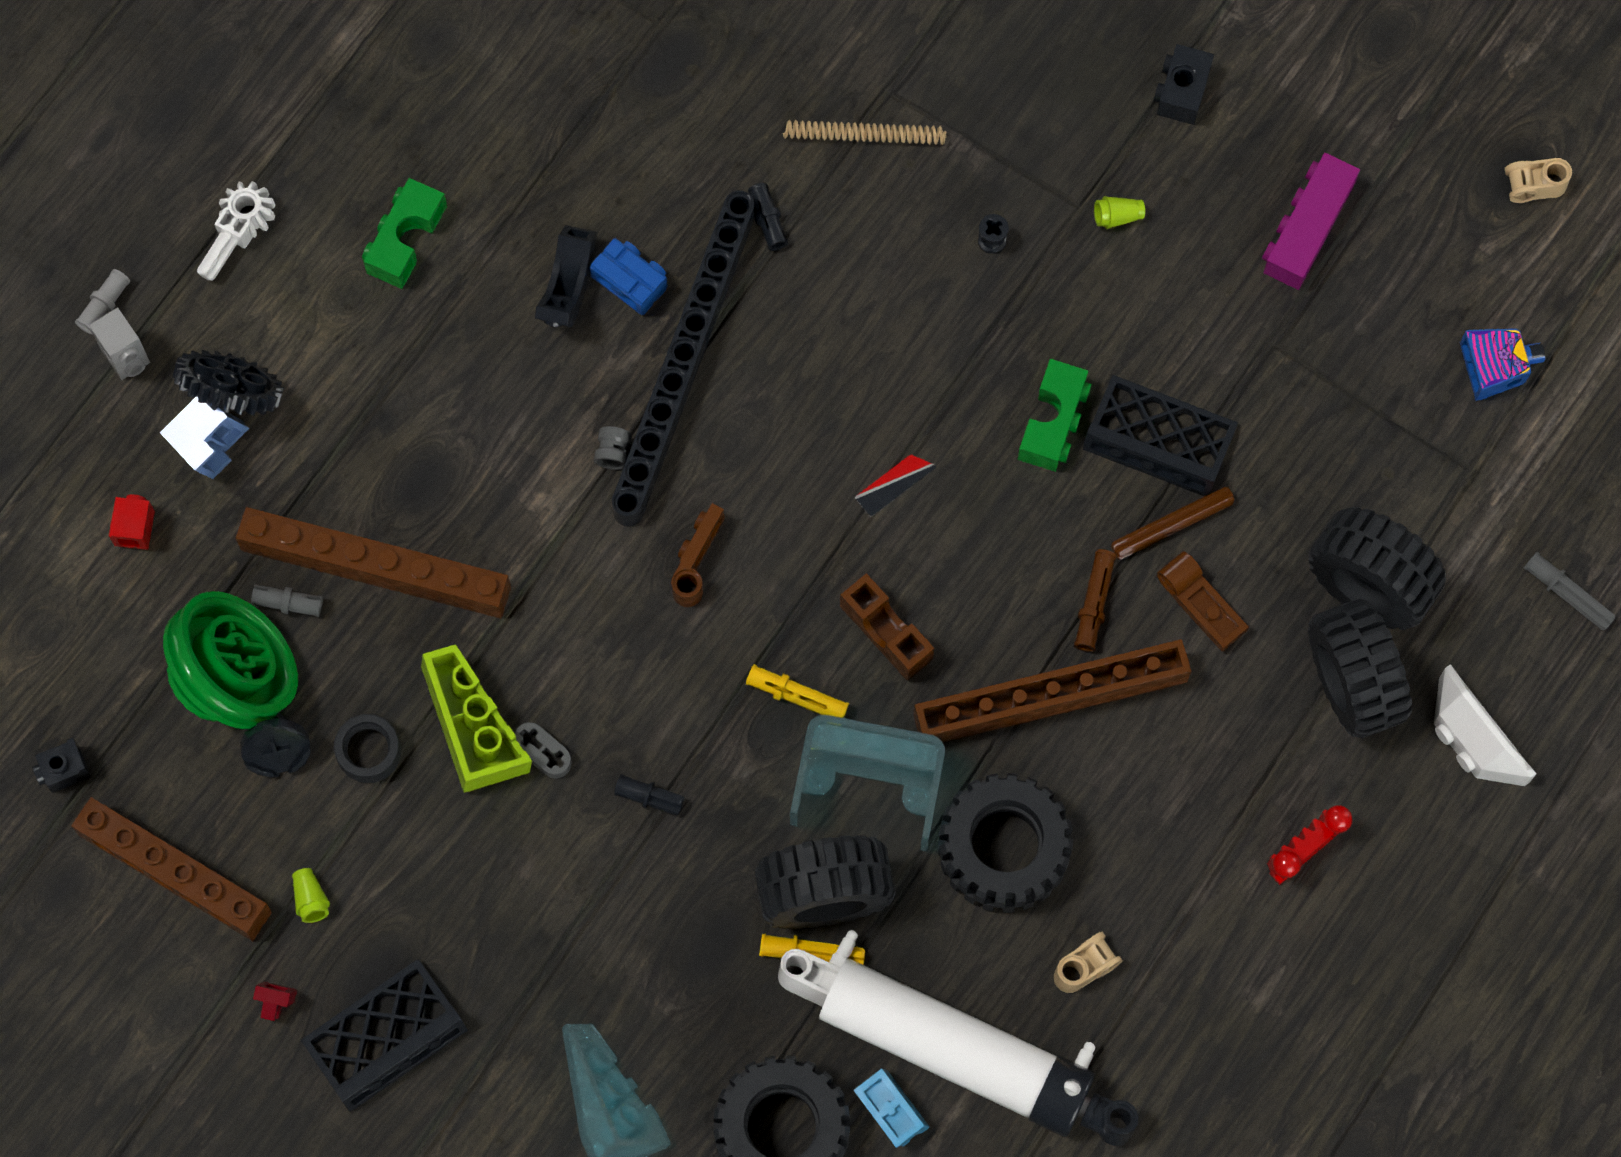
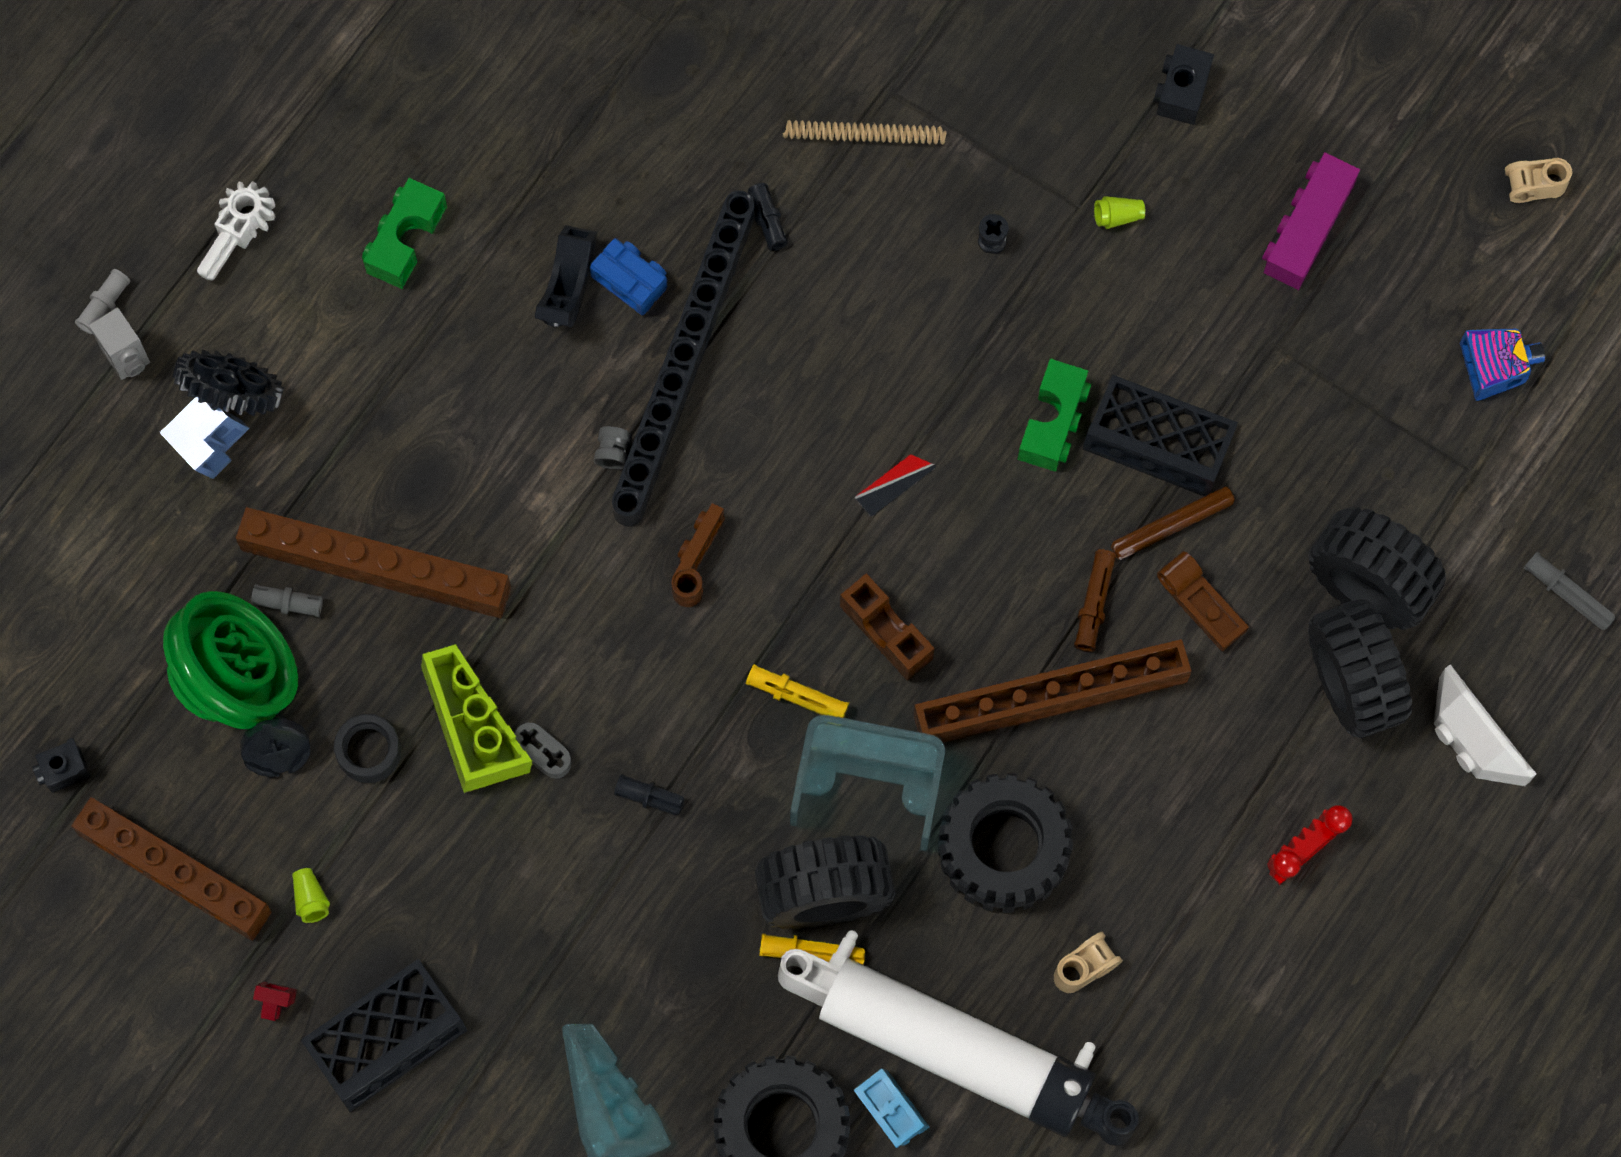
red brick [109,494,155,550] -> none

